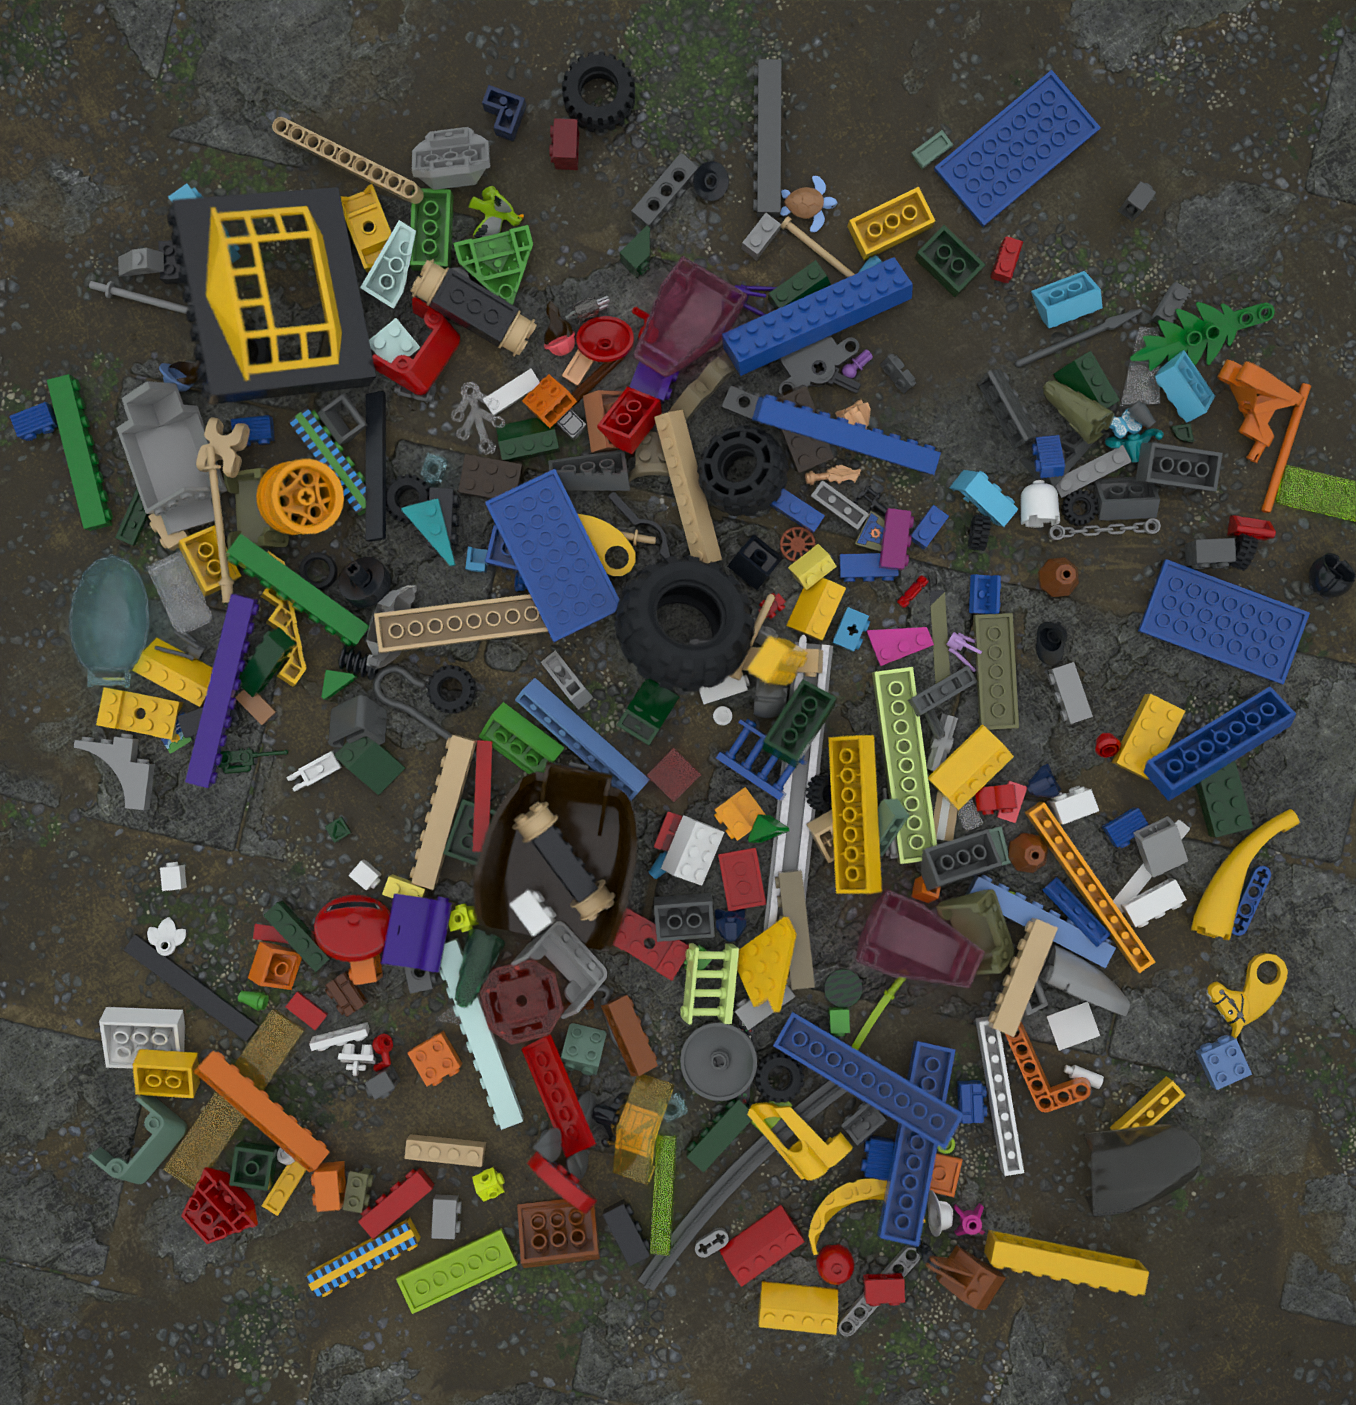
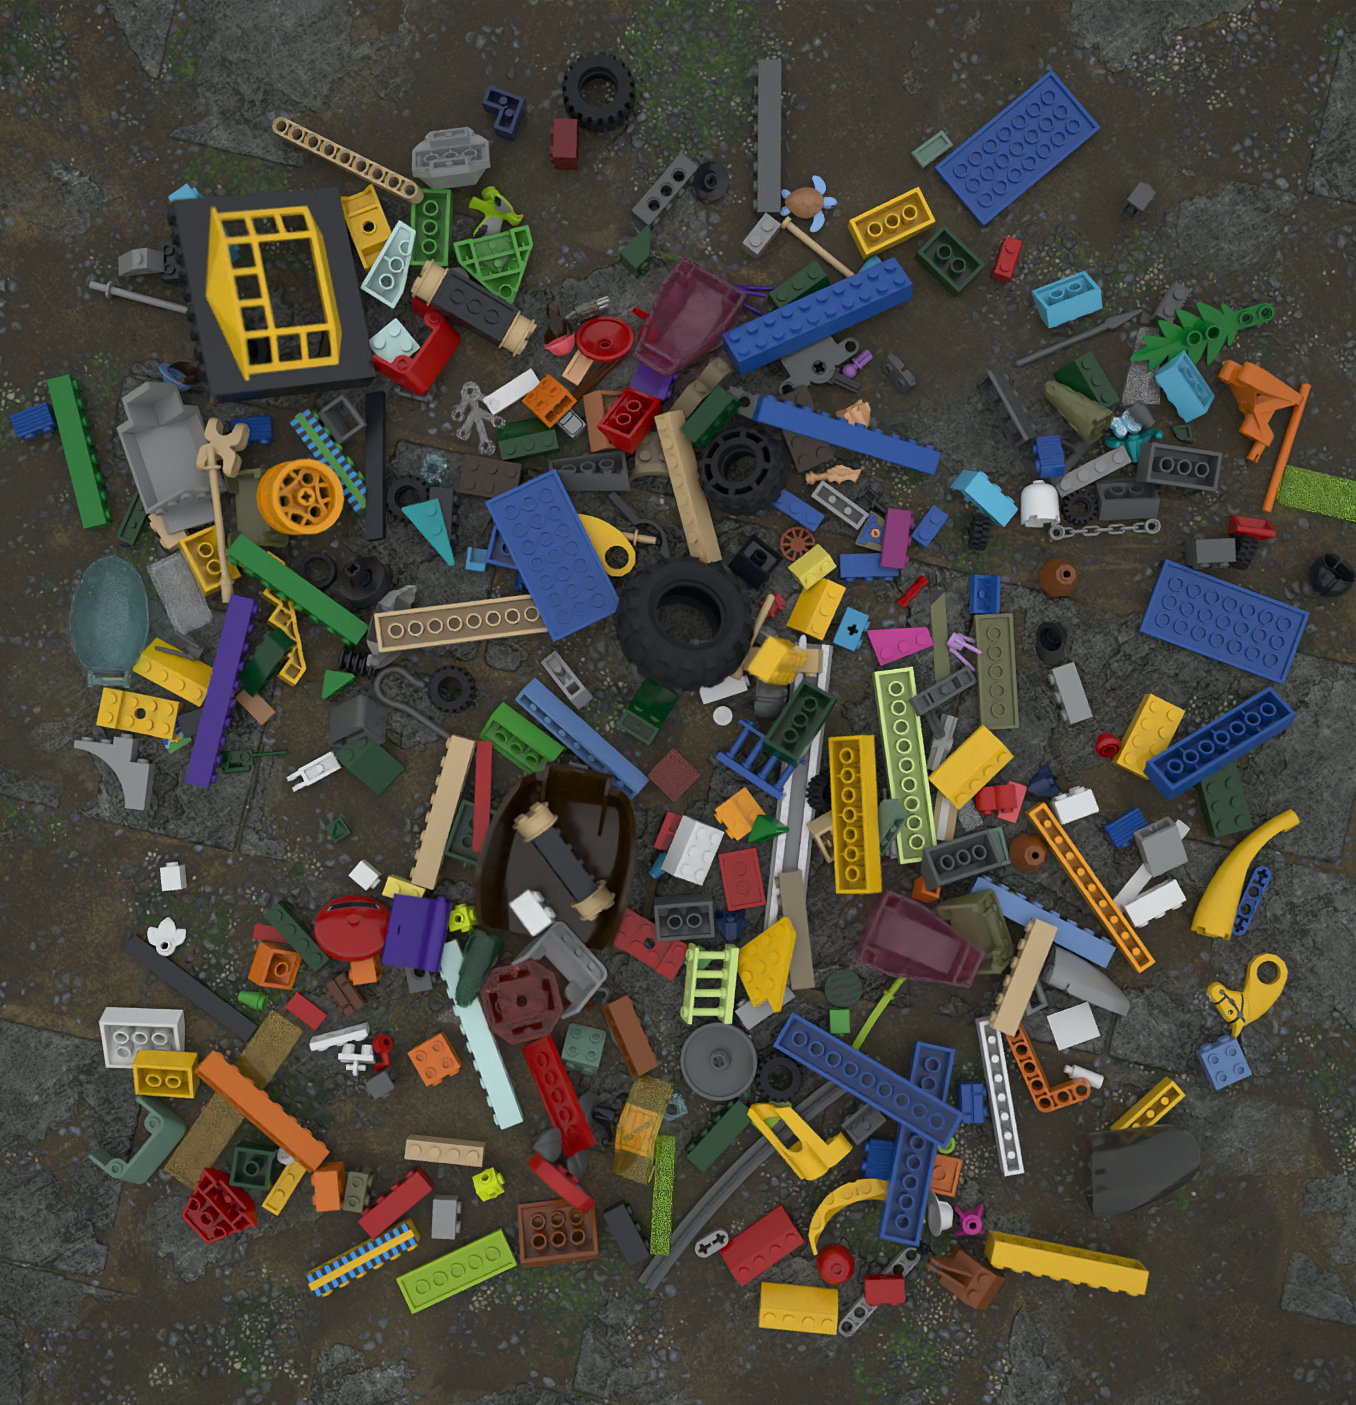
blue tile [1043,877,1111,947] -> none
none -> dark green slope [681,385,742,448]

